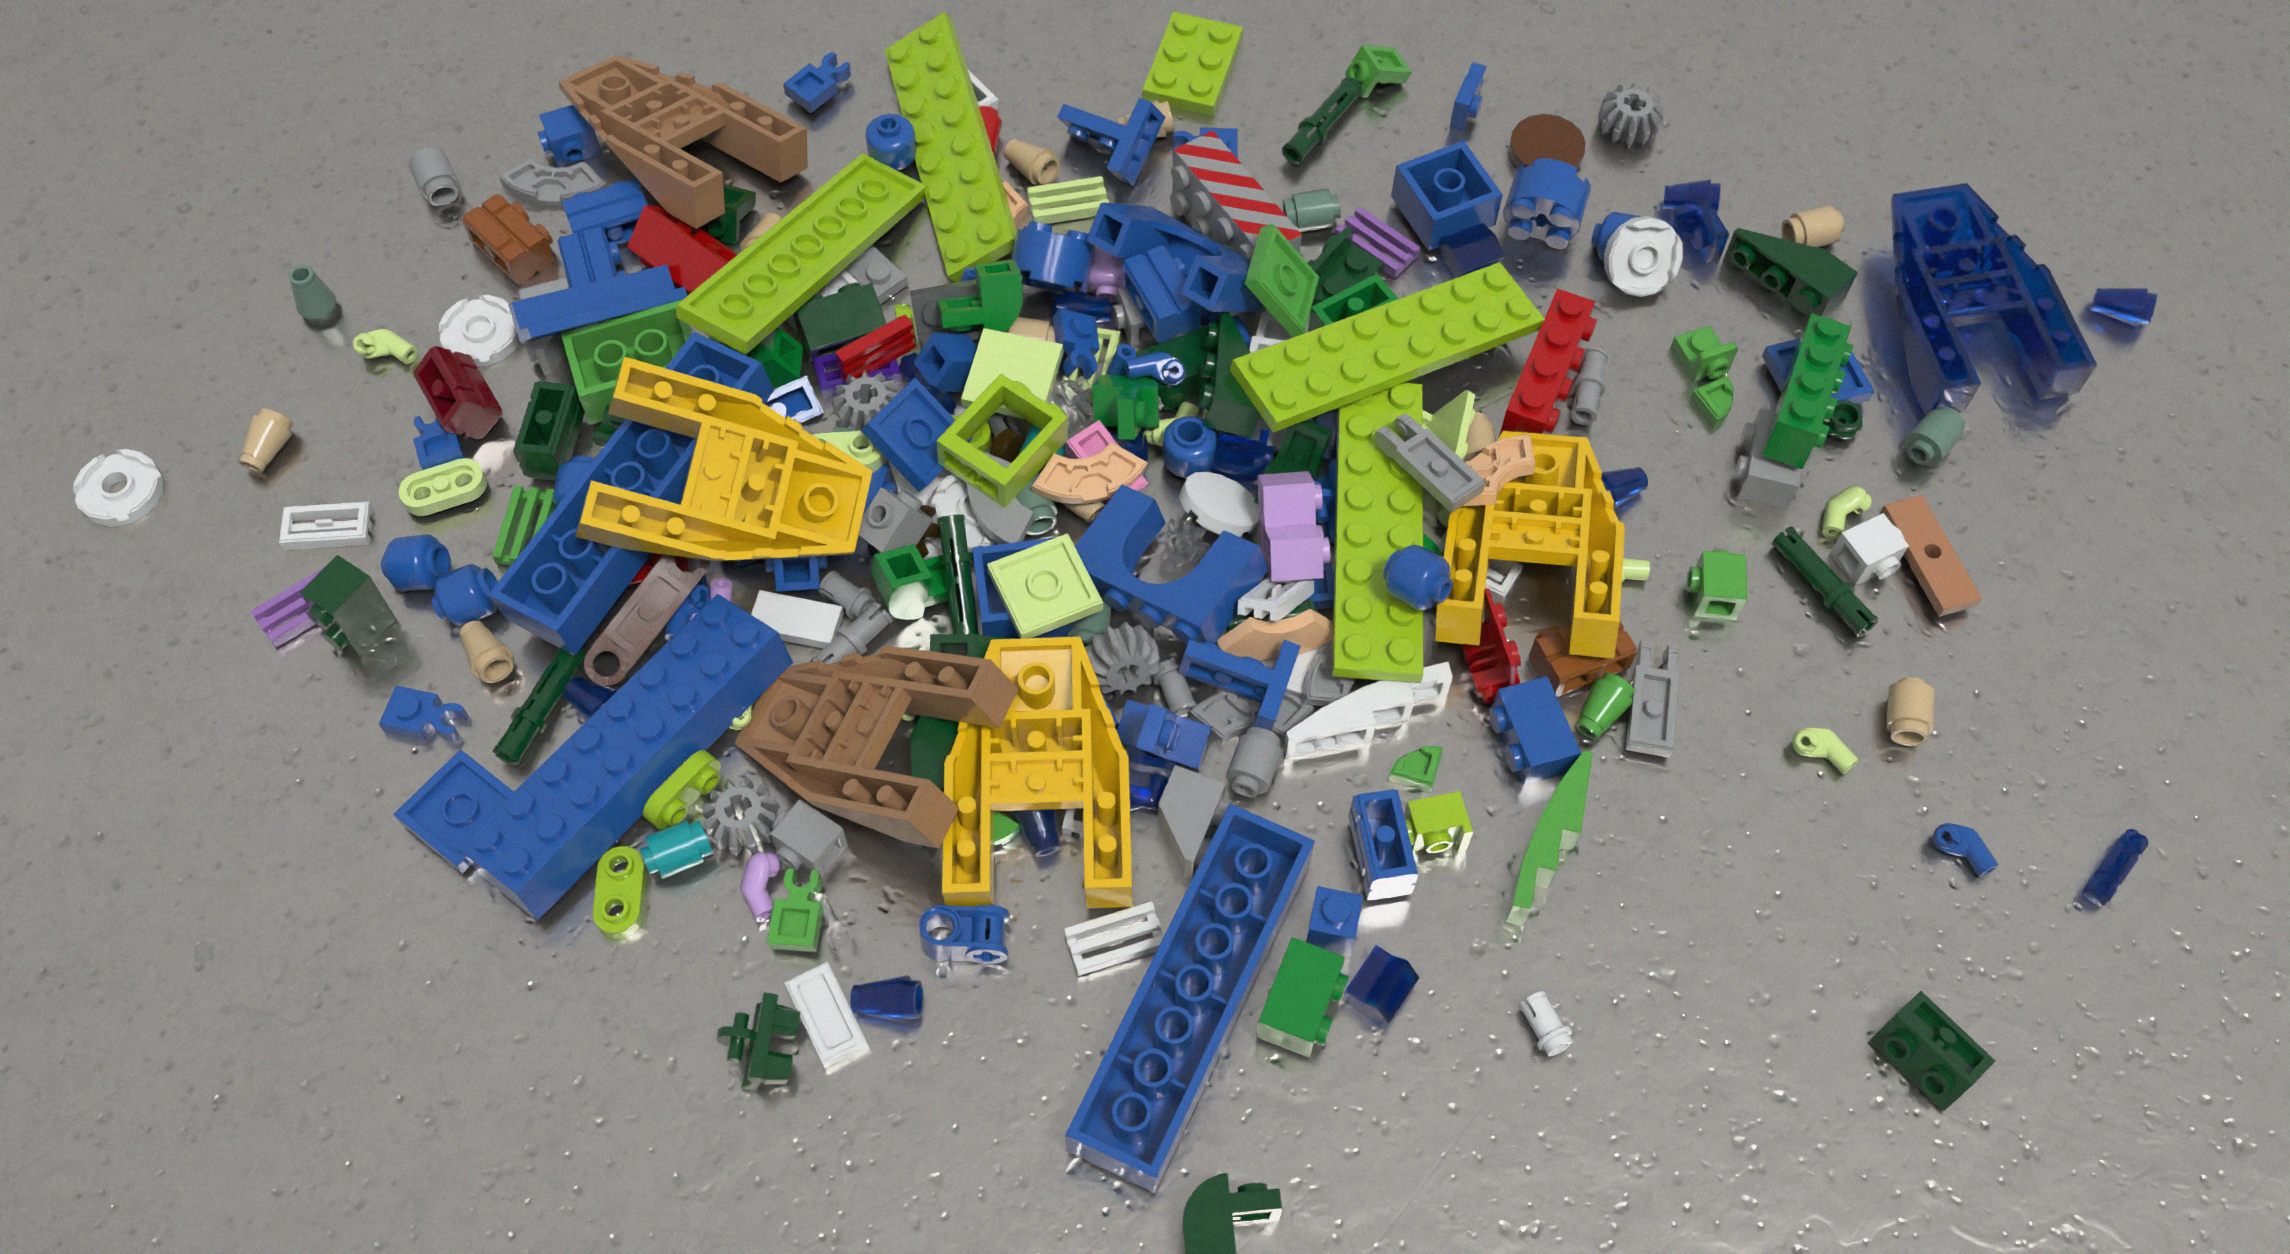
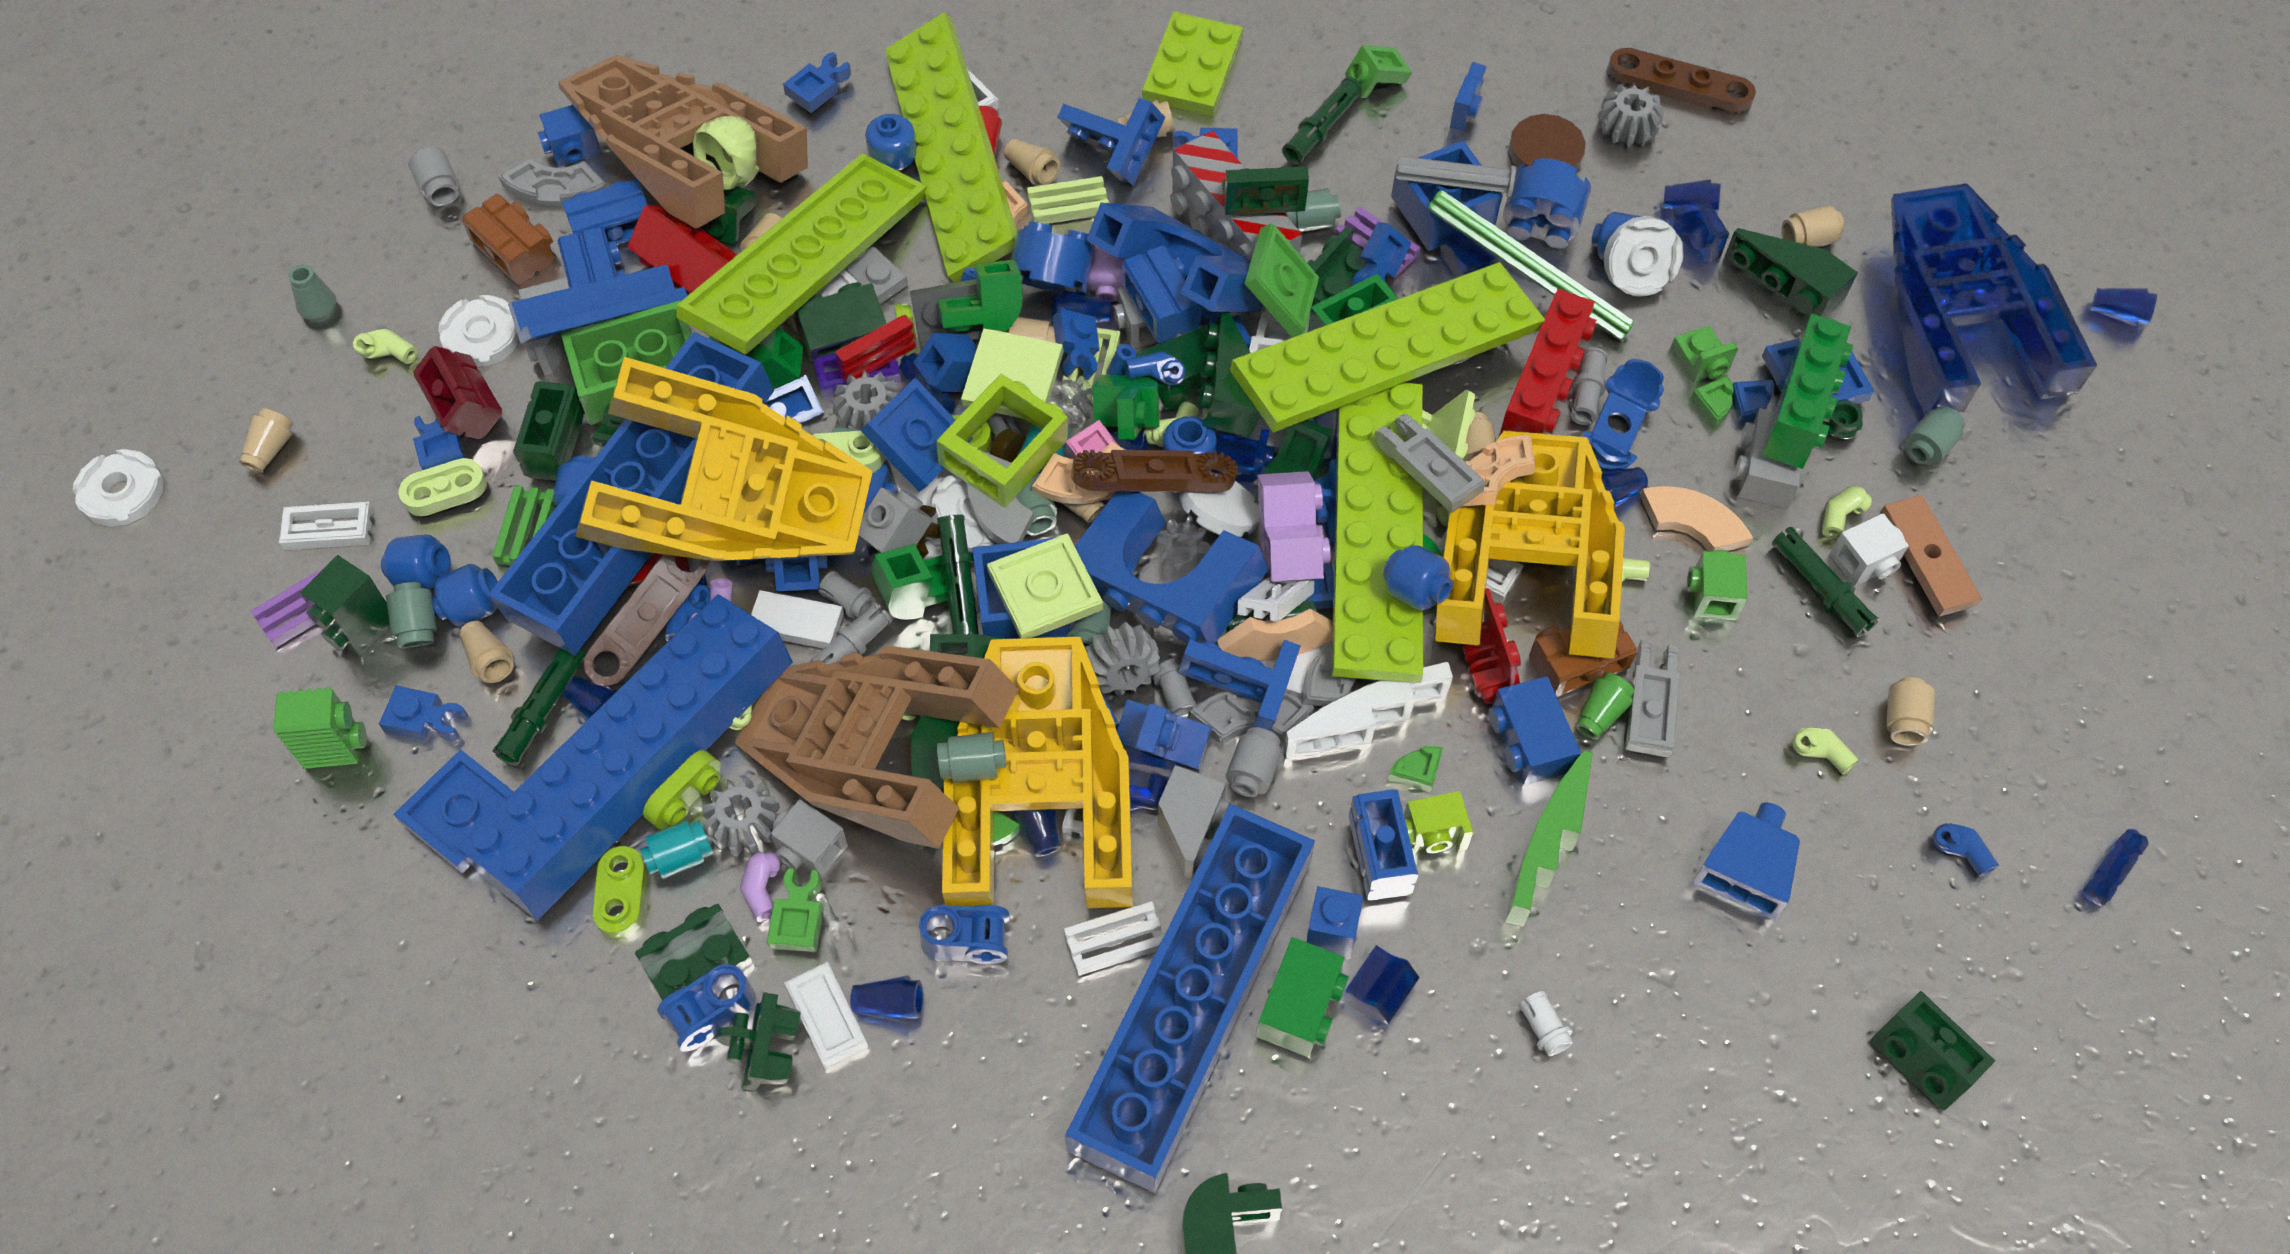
none -> bright green brick [273,686,367,769]
none -> sand green brick [386,582,437,648]
none -> dark green bracket [635,903,753,1001]
none -> blue piece [657,964,755,1052]
none -> yellowish green hair [693,116,760,190]
none -> sand green brick [937,732,1006,783]
none -> reddish brown plate [1070,449,1238,492]
none -> dark green bracket [1222,167,1309,215]
none -> blue plate [1352,222,1411,285]
none -> light grey axle [1395,156,1516,198]
none -> axle [1428,191,1633,340]
none -> blue piece [1583,359,1664,474]
none -> reddish brown plate [1607,48,1756,114]
none -> light nougat tile [1640,486,1753,552]
none -> blue torso [1693,802,1800,920]
none -> blue tile [1732,380,1774,424]

